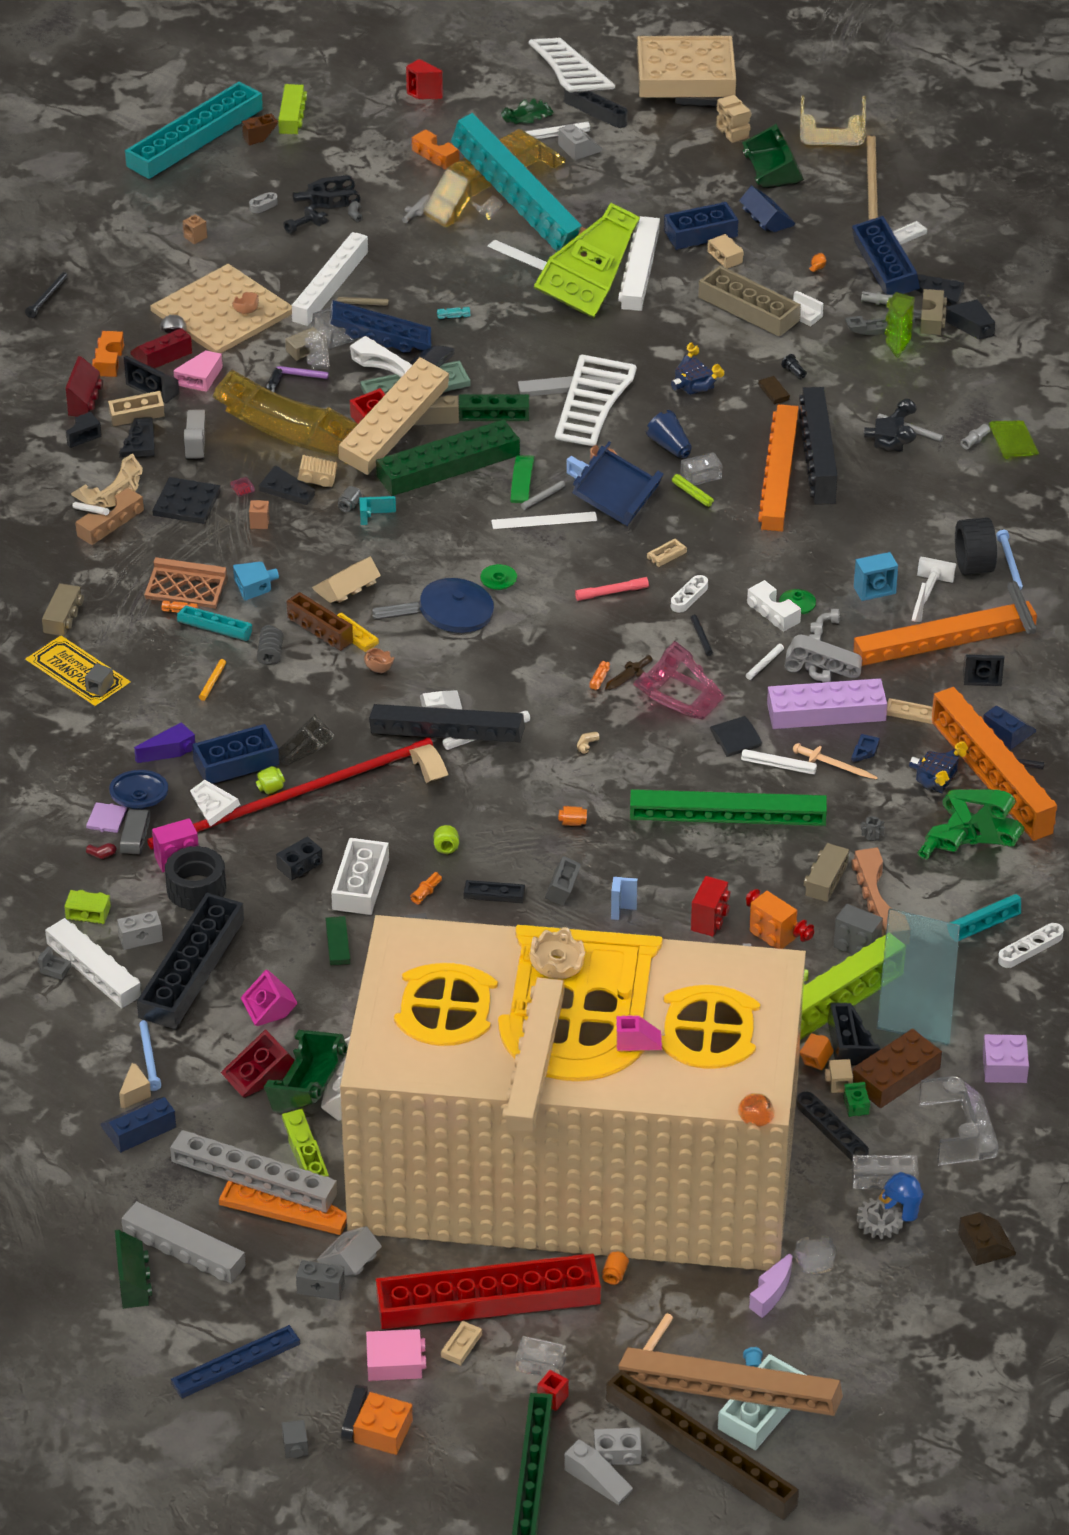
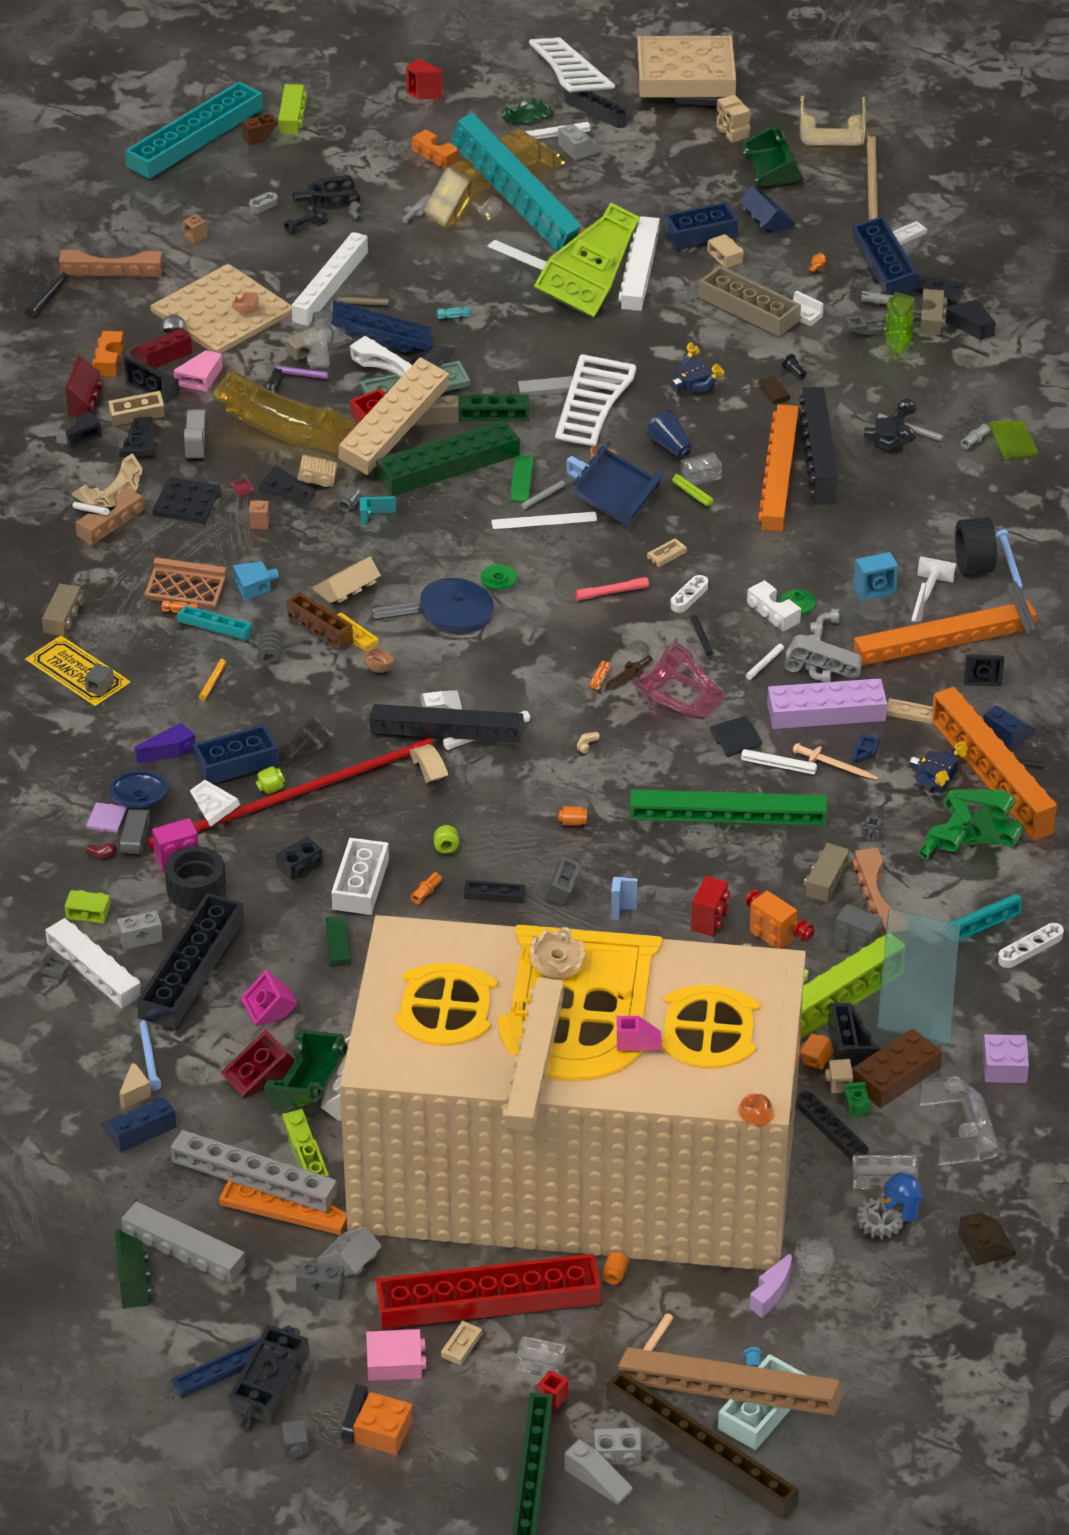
none -> nougat arch [59,250,163,277]
none -> black brick [229,1324,310,1430]

